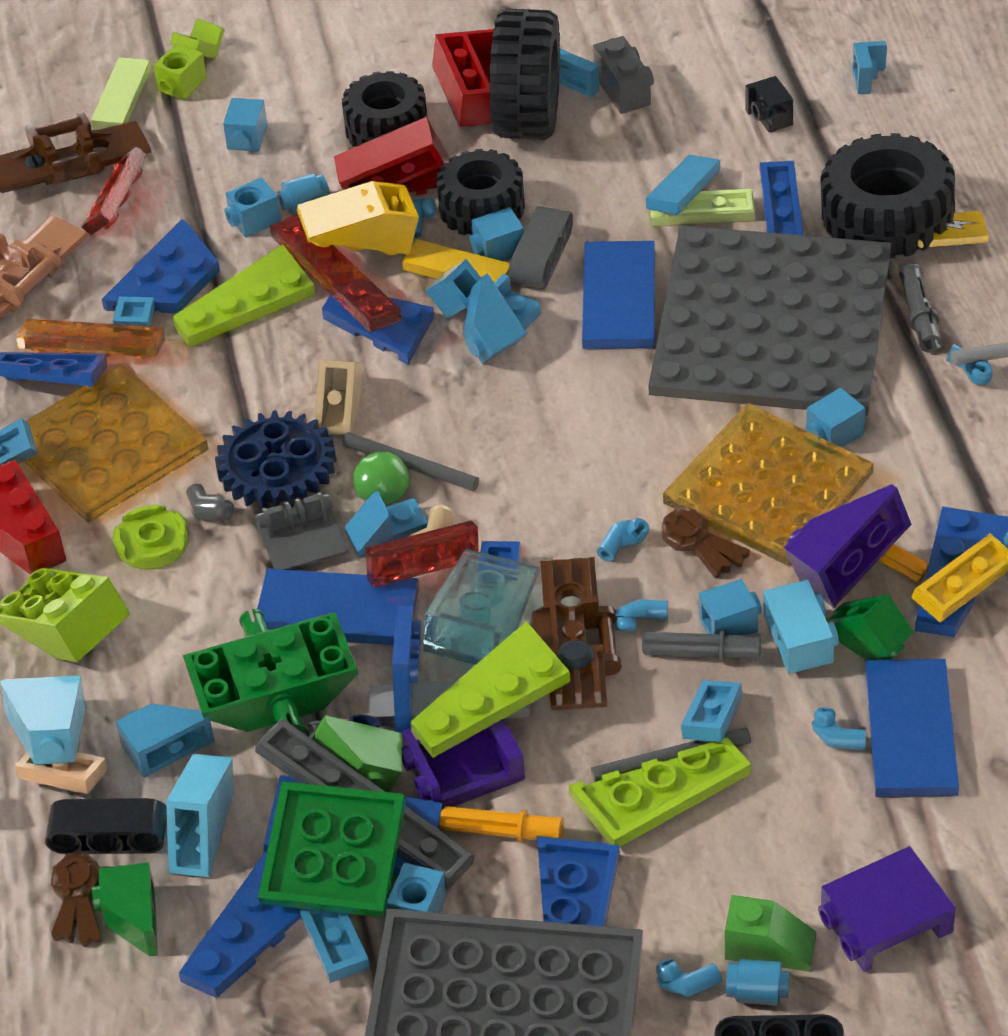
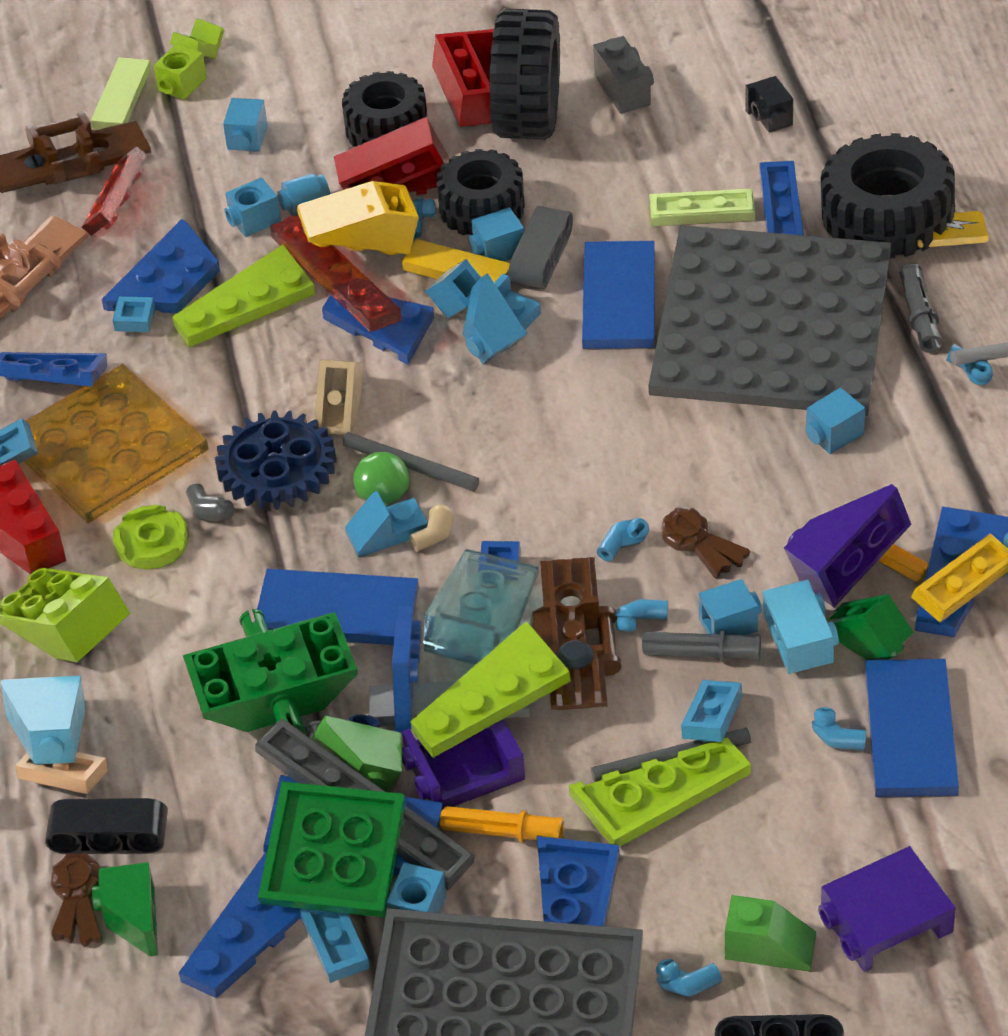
clear orange plate [17,318,165,359] -> none
dark azure slope [116,703,215,777] -> none
medium azure slope [166,754,233,878] -> none
dark grey hinge [255,492,349,570] -> none
clear red plate [366,520,479,588] -> none
dark azure plate [559,48,599,98] -> none
dark azure tile [646,154,720,215] -> none
clear yellow plate [663,403,874,567] -> none
dark azure brick [726,959,790,1006] -> none
dark azure bracket [852,41,887,94] -> none

